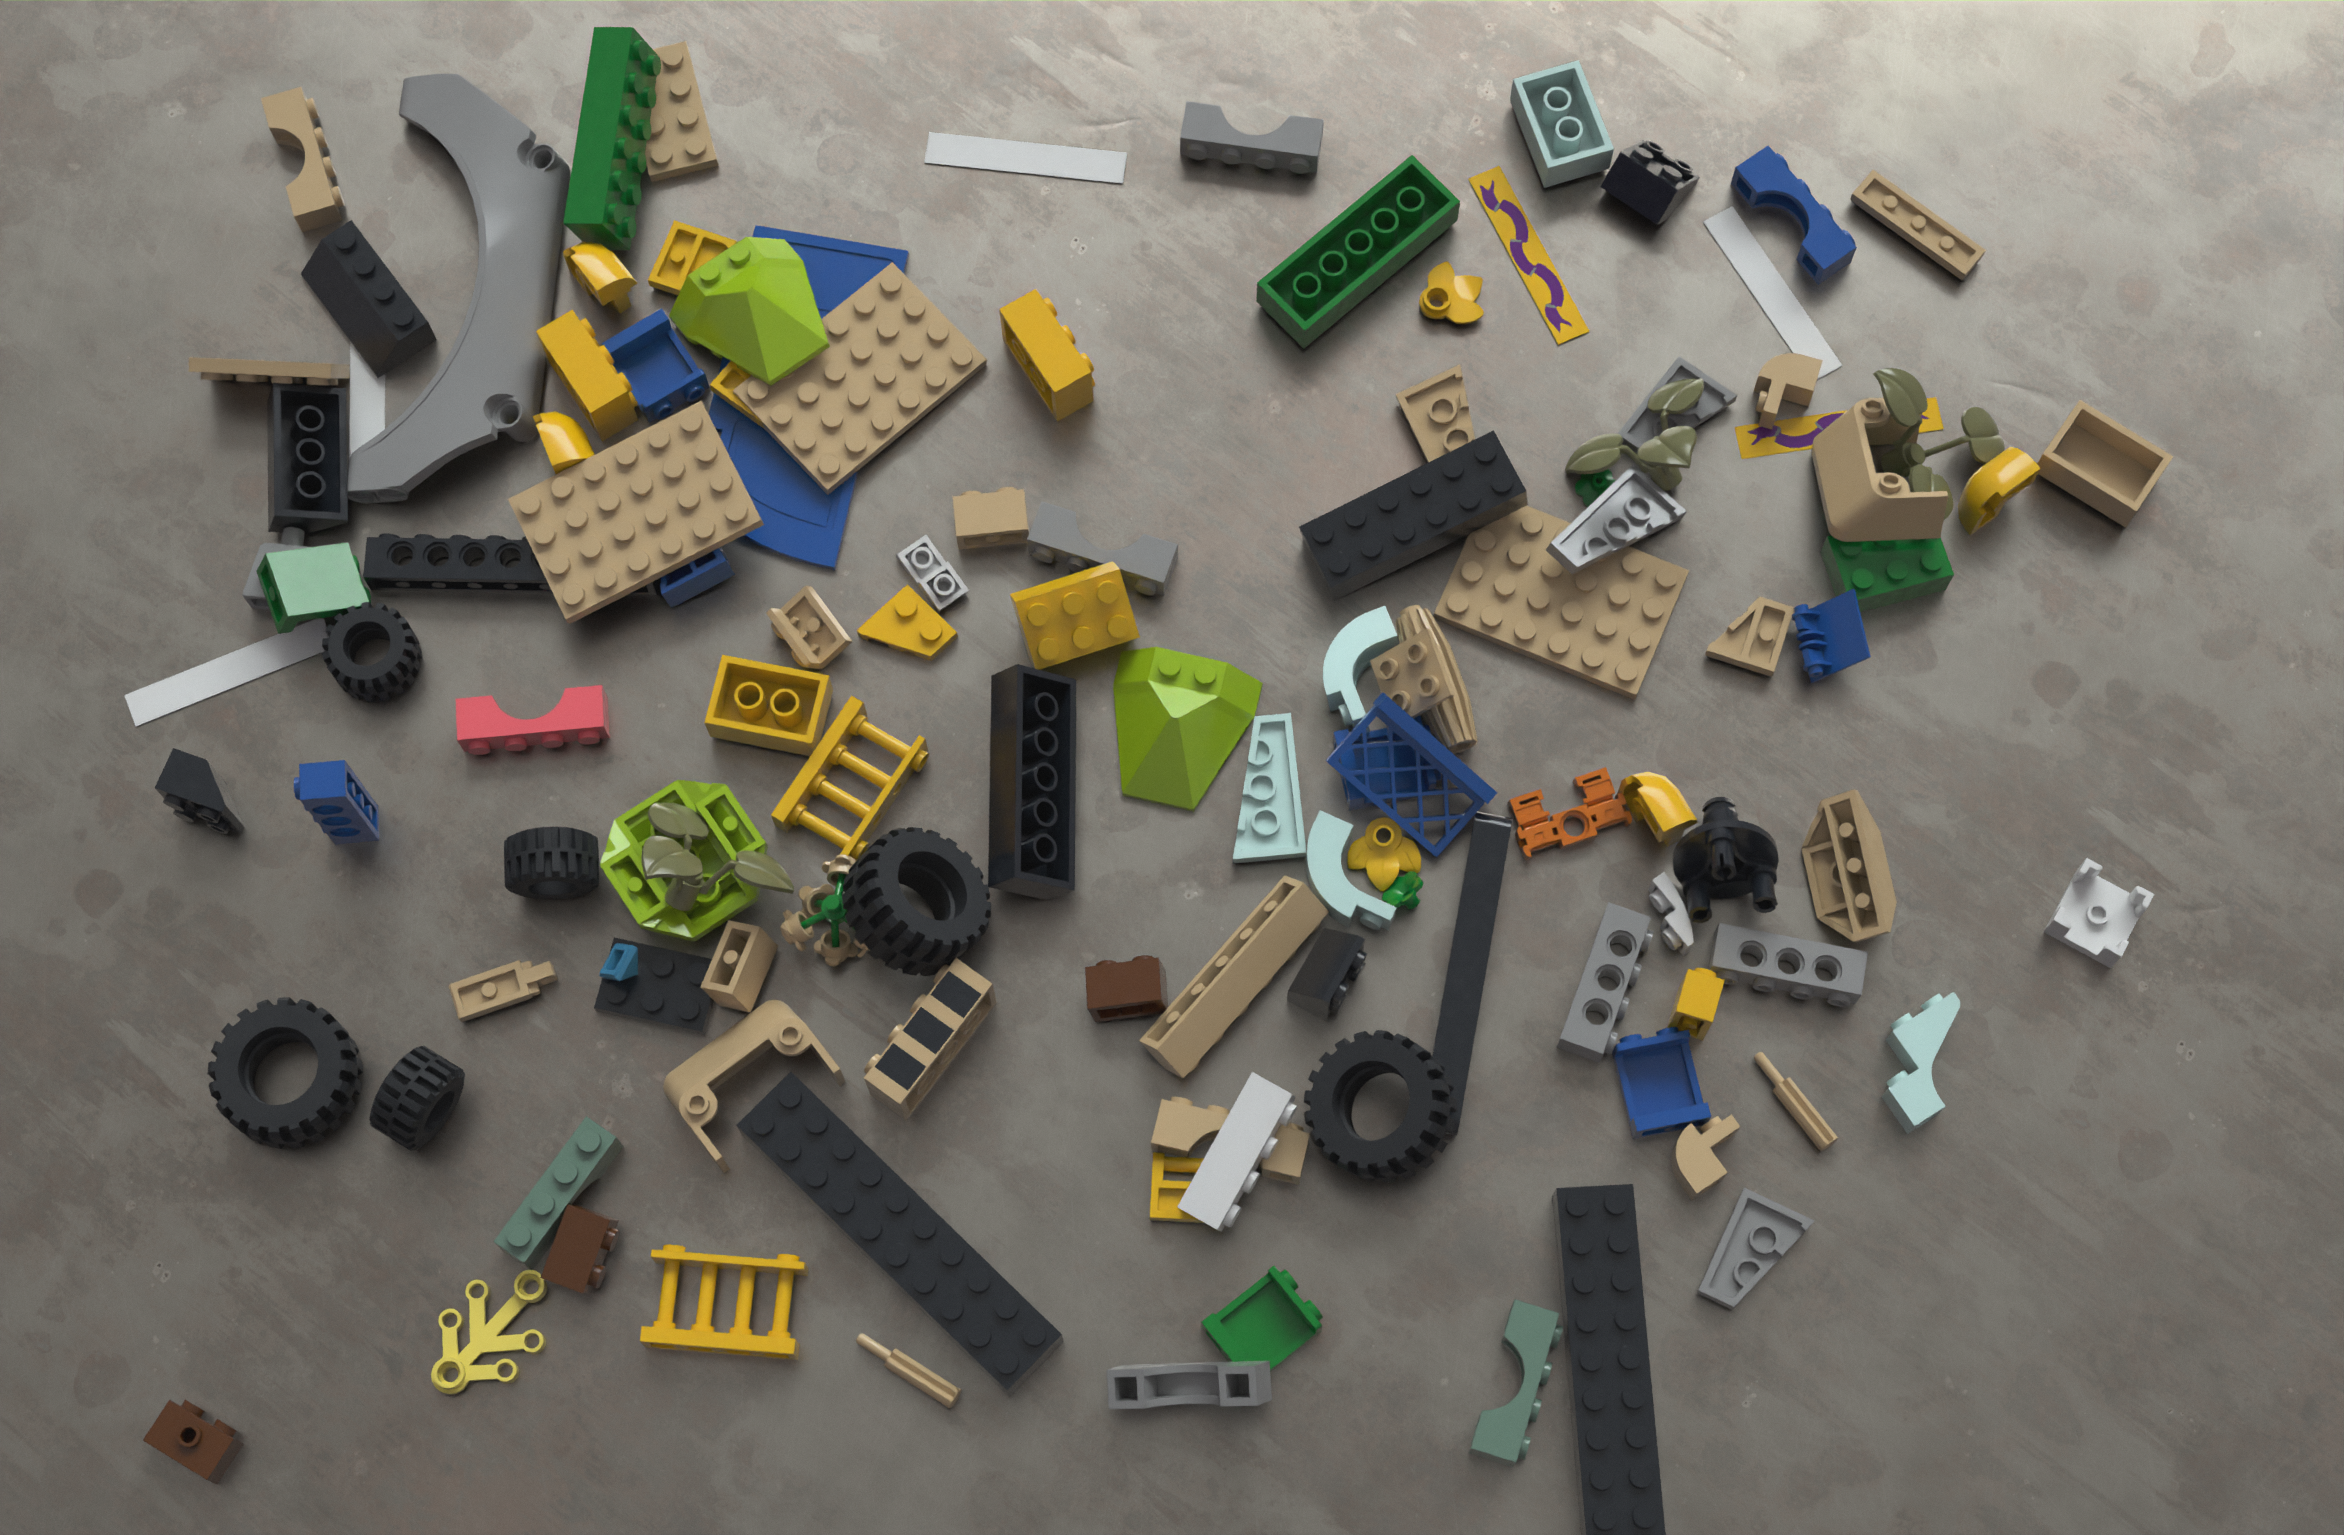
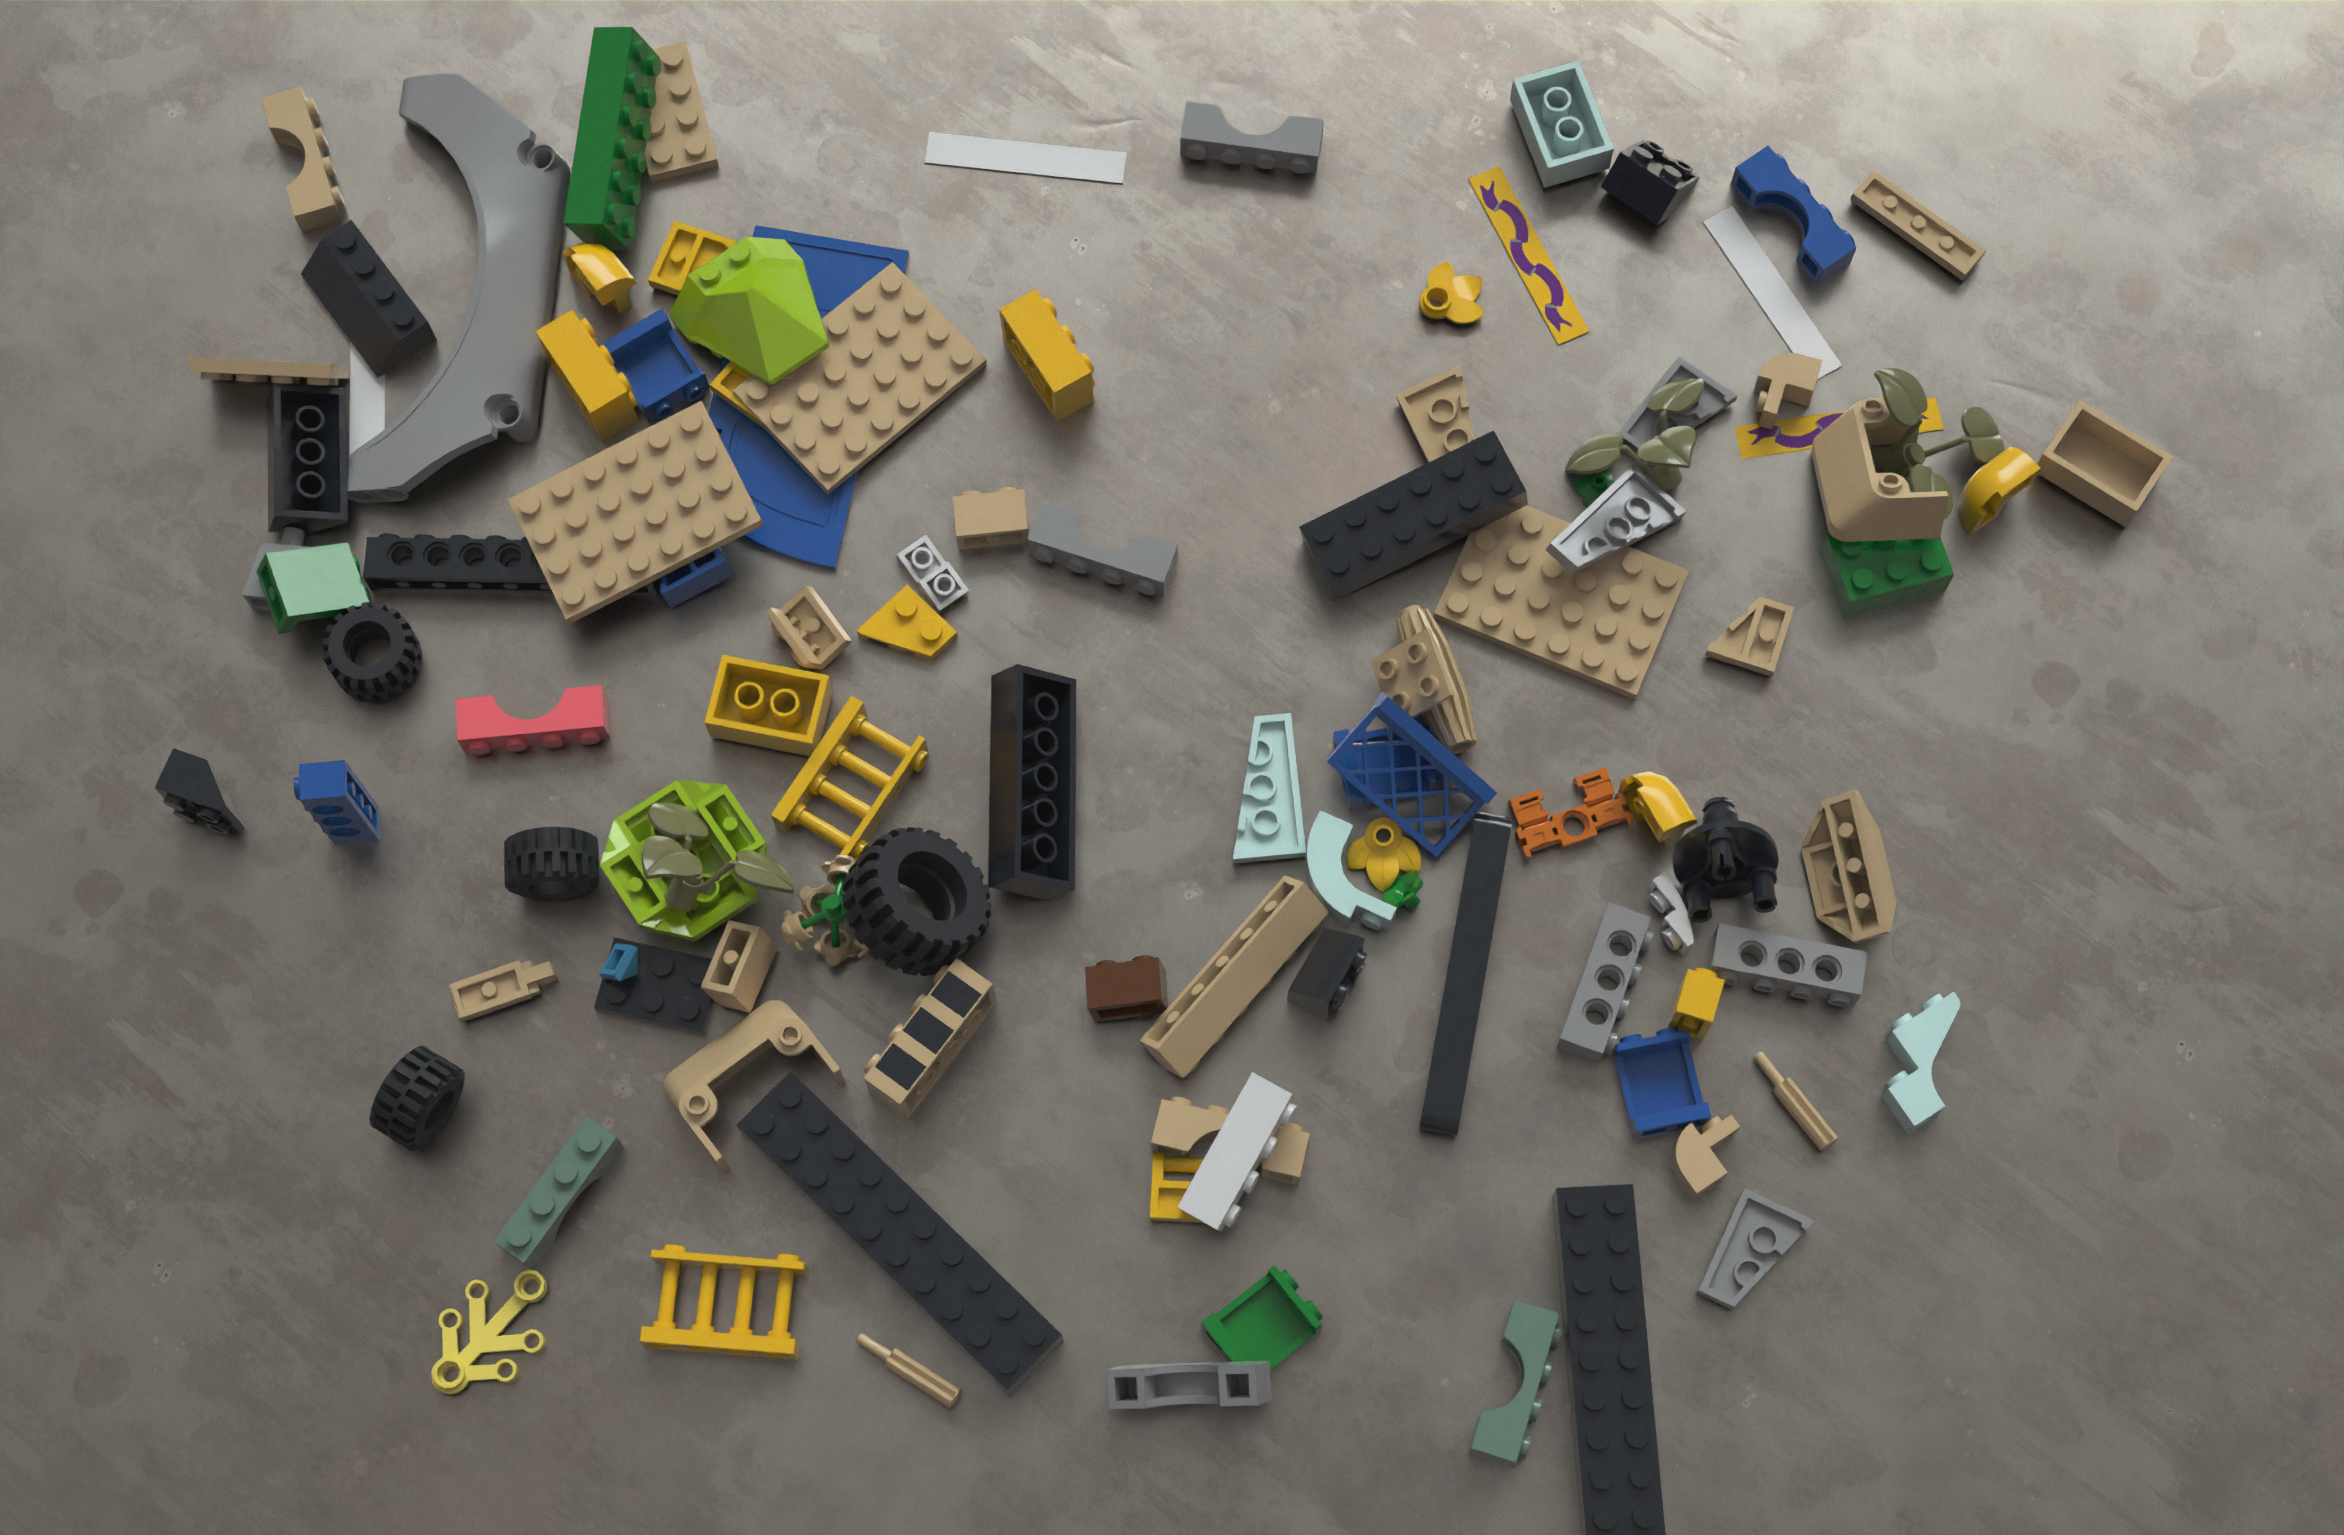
white sticker [124,618,329,726] -> none
reddish brown brick [143,1399,243,1484] -> none
black tyre [207,997,363,1149] -> none
yellow brick [533,411,595,474] -> none
reddish brown brick [540,1205,620,1294] -> none
yellow brick [1010,561,1140,670] -> none
lime wedge [1113,647,1263,812] -> none
green brick [1256,155,1460,348] -> none
black tyre [1303,1030,1457,1183] -> none
light aqua arch [1323,606,1399,736] -> none
blue hinge [1792,589,1871,683] -> none
white panel [2044,858,2154,968] -> none

